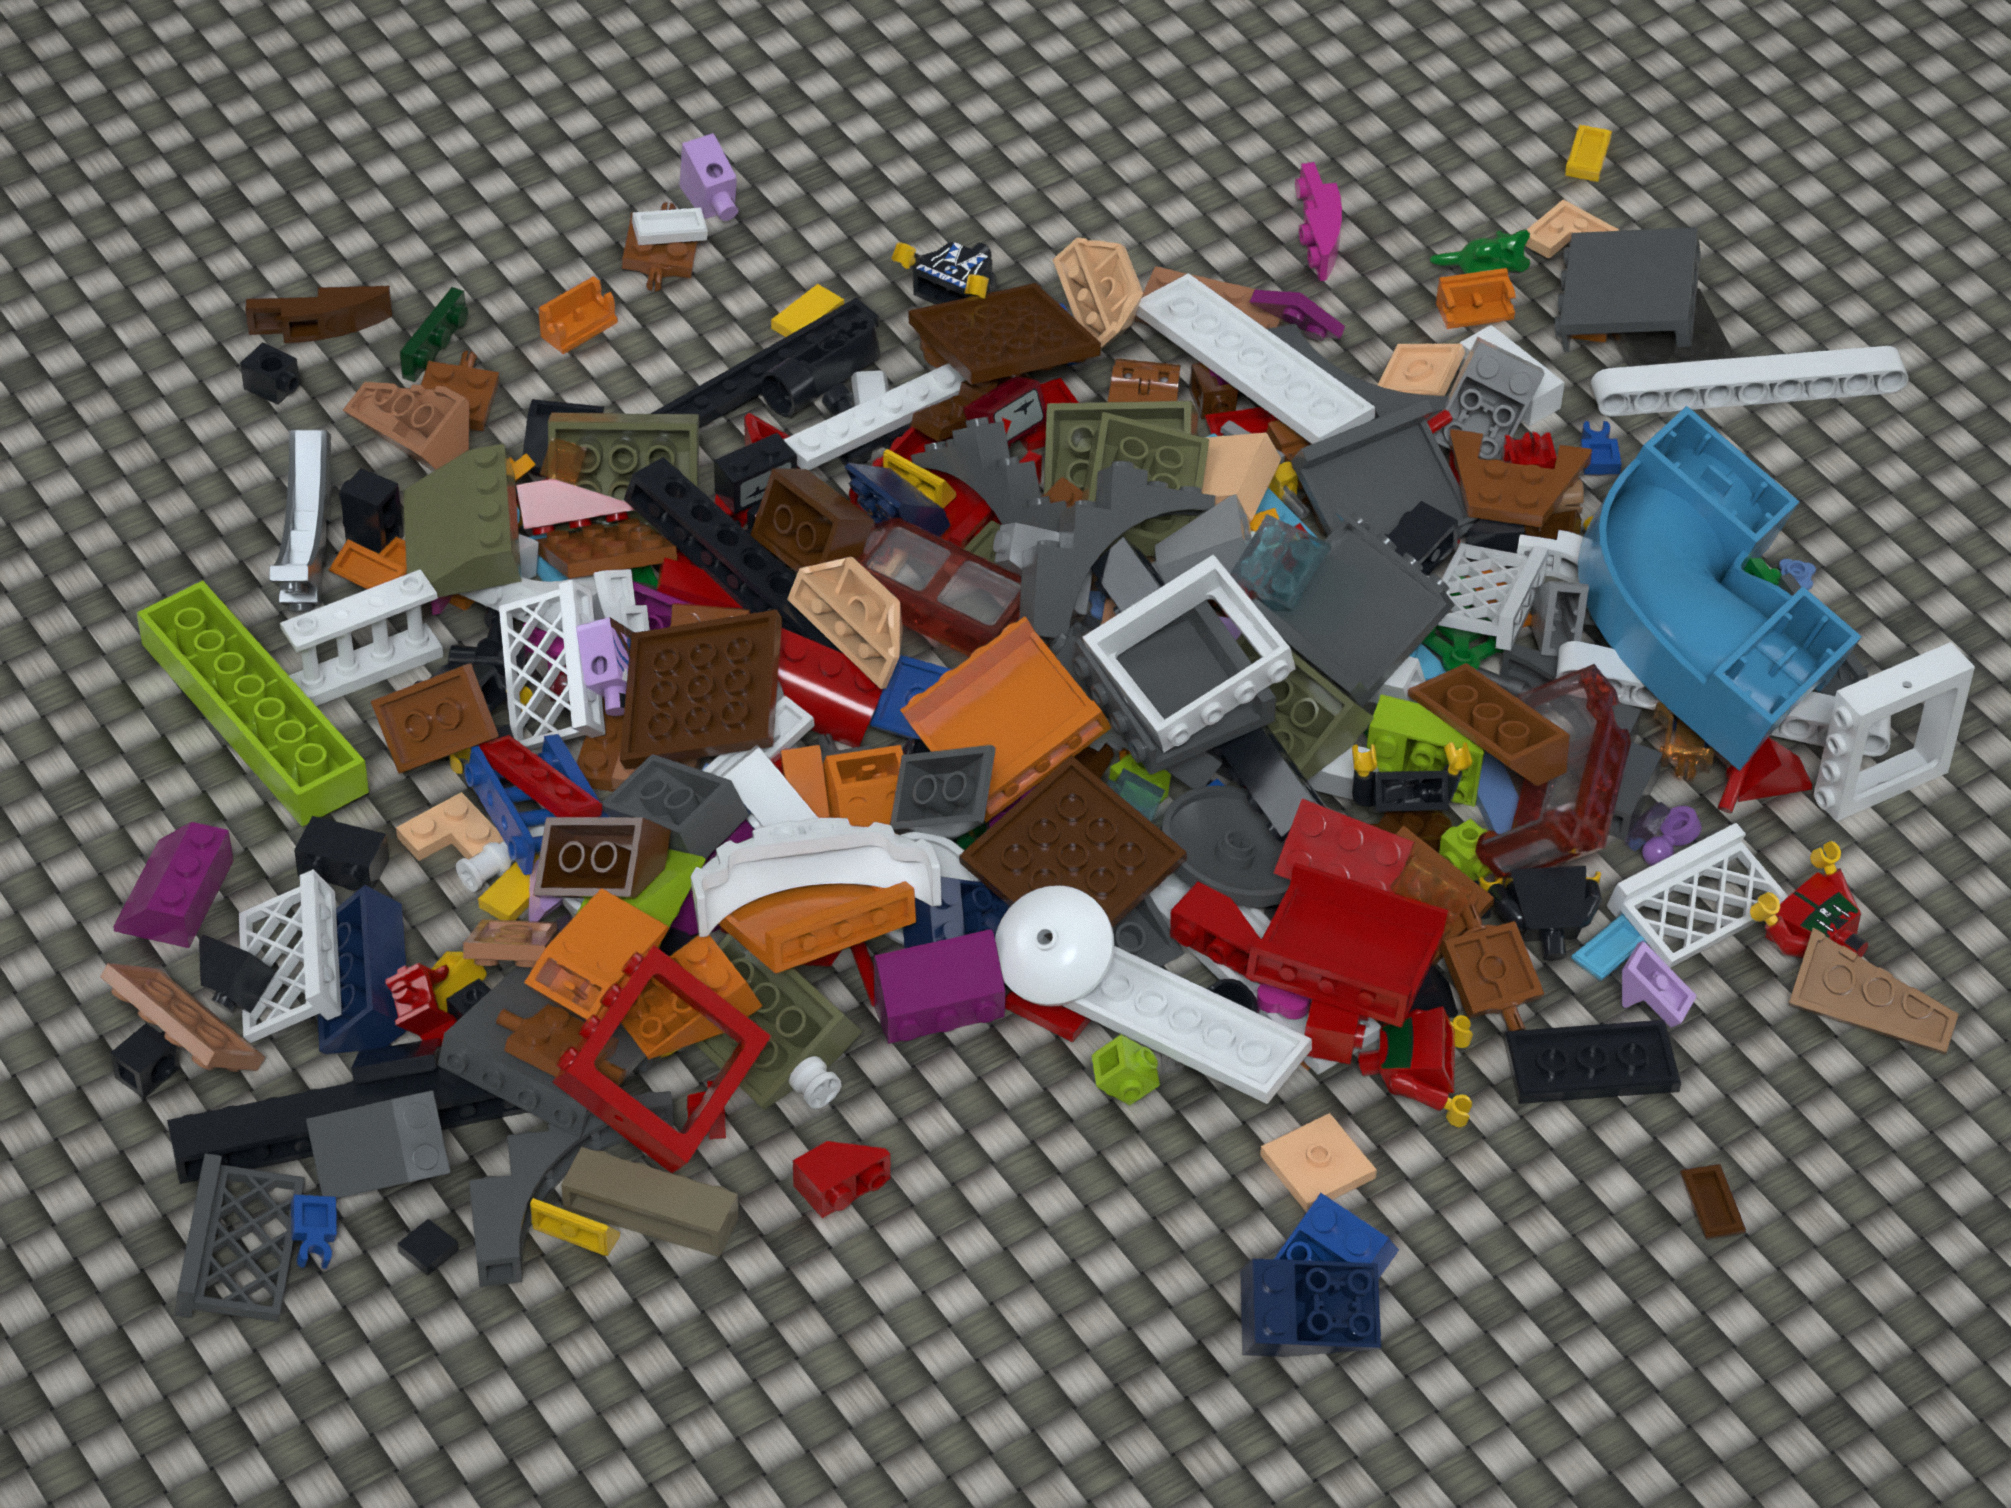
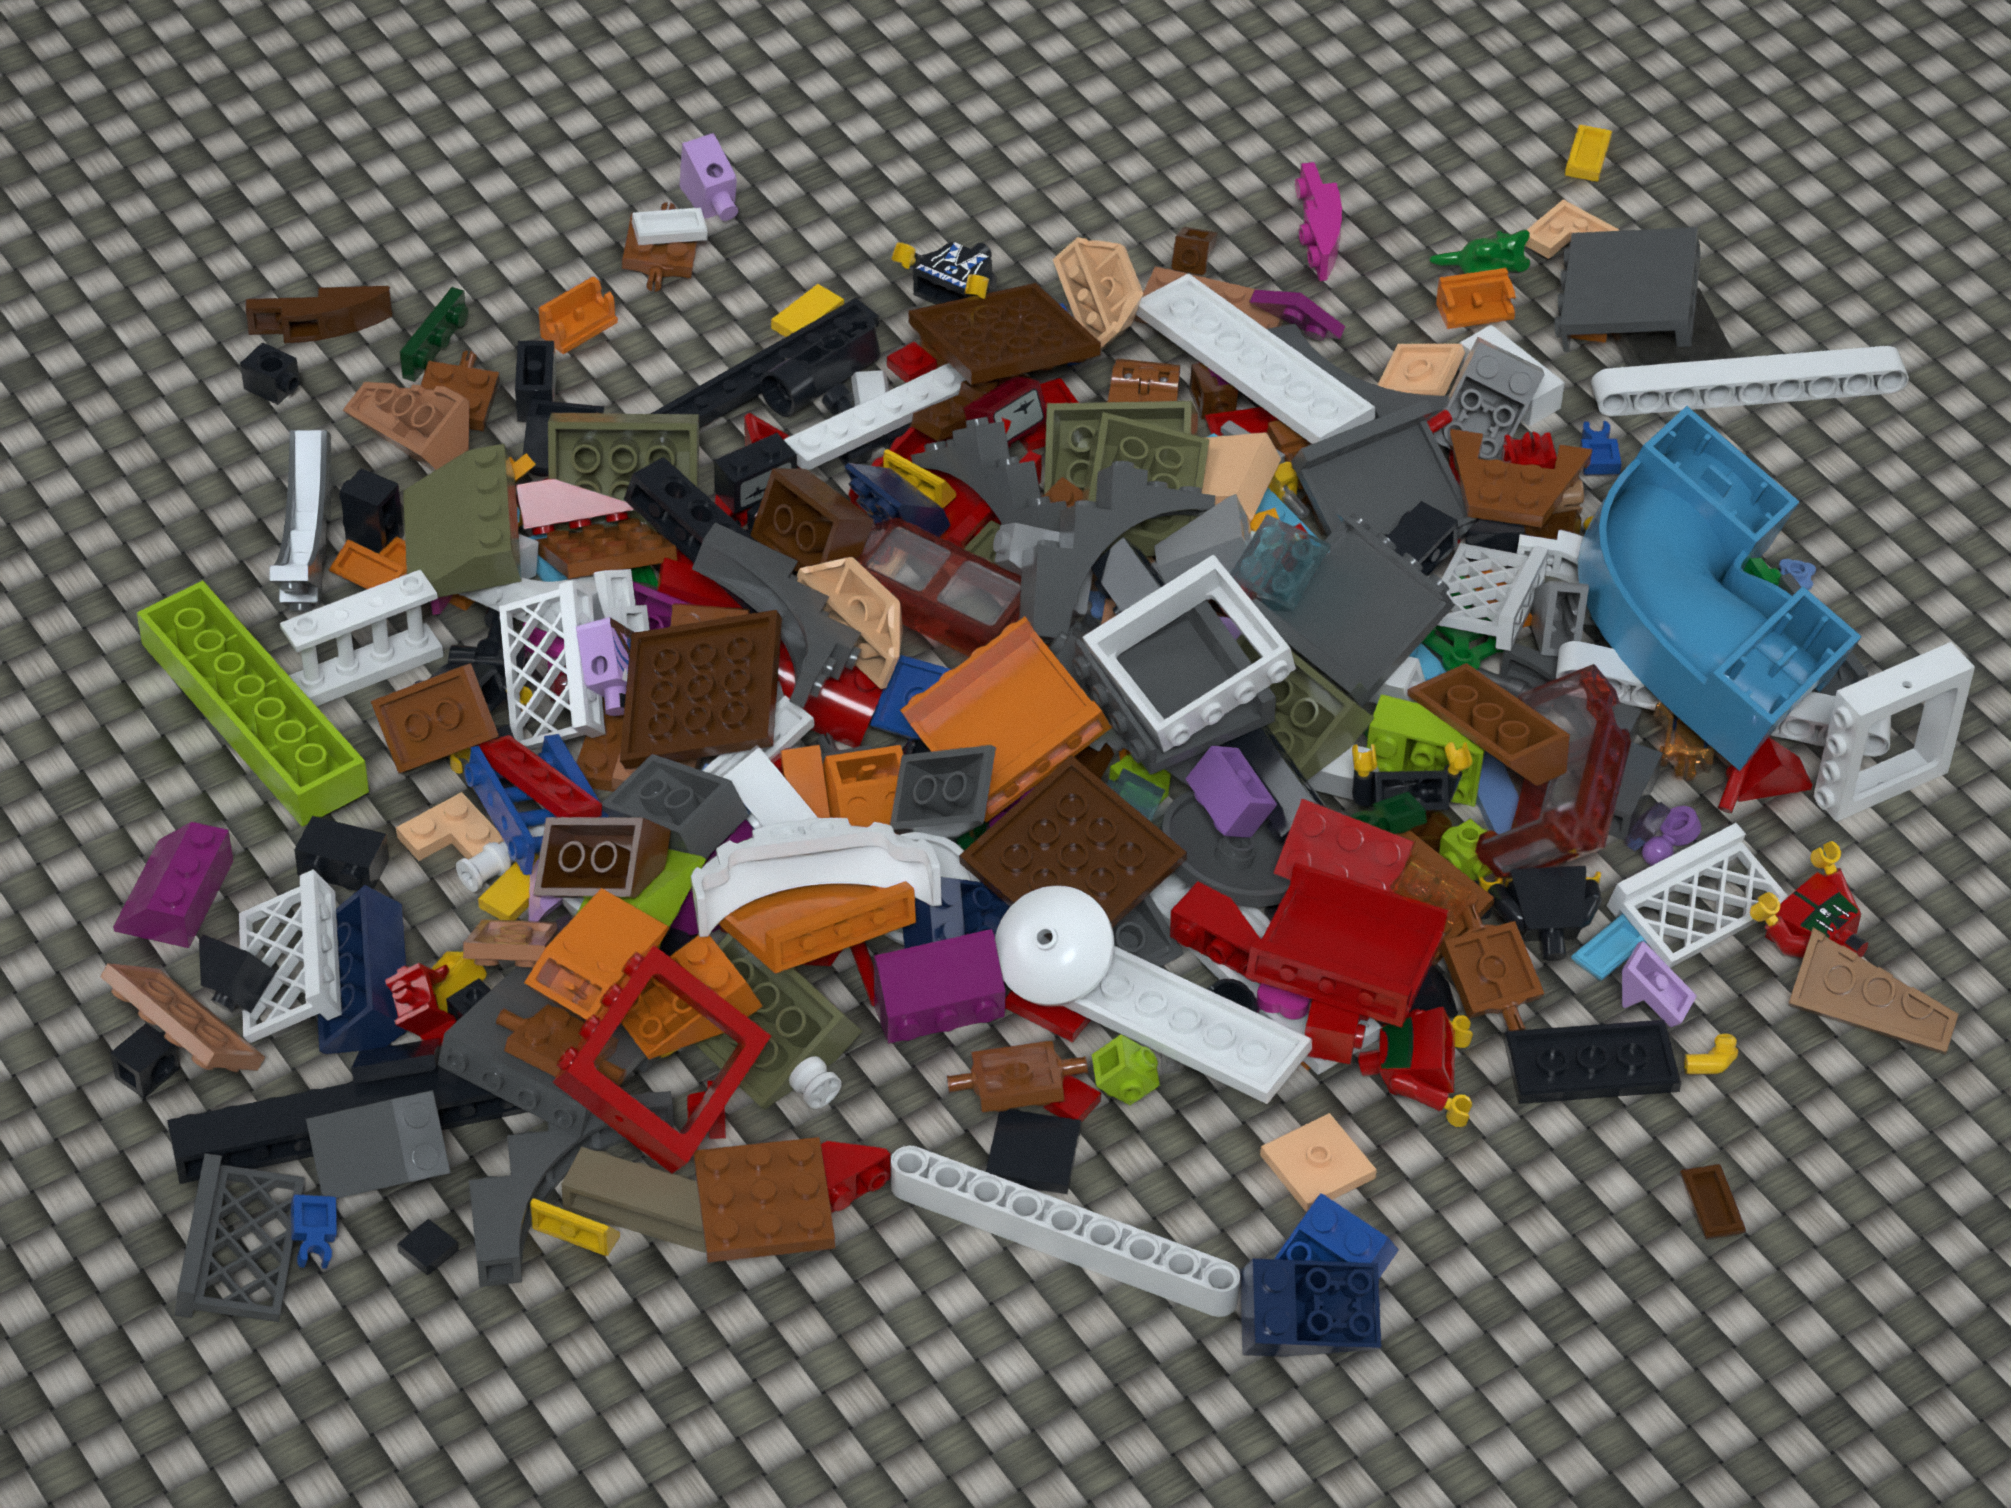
clear orange tile [540,437,587,485] -> none
none -> black brick [515,341,556,422]
none -> dark grey arch [692,523,862,708]
none -> dark orange plate [694,1137,835,1263]
none -> red plate [887,342,937,383]
none -> white beam [891,1145,1240,1317]
none -> dark orange plate [947,1041,1088,1112]
none -> black tile [986,1109,1082,1194]
none -> red tile [1043,1075,1101,1123]
none -> reddish brown bracket [1171,226,1218,275]
none -> medium lavender brick [1186,746,1277,838]
none -> dark green plate [1350,792,1427,834]
none -> yellow arm [1684,1034,1738,1075]

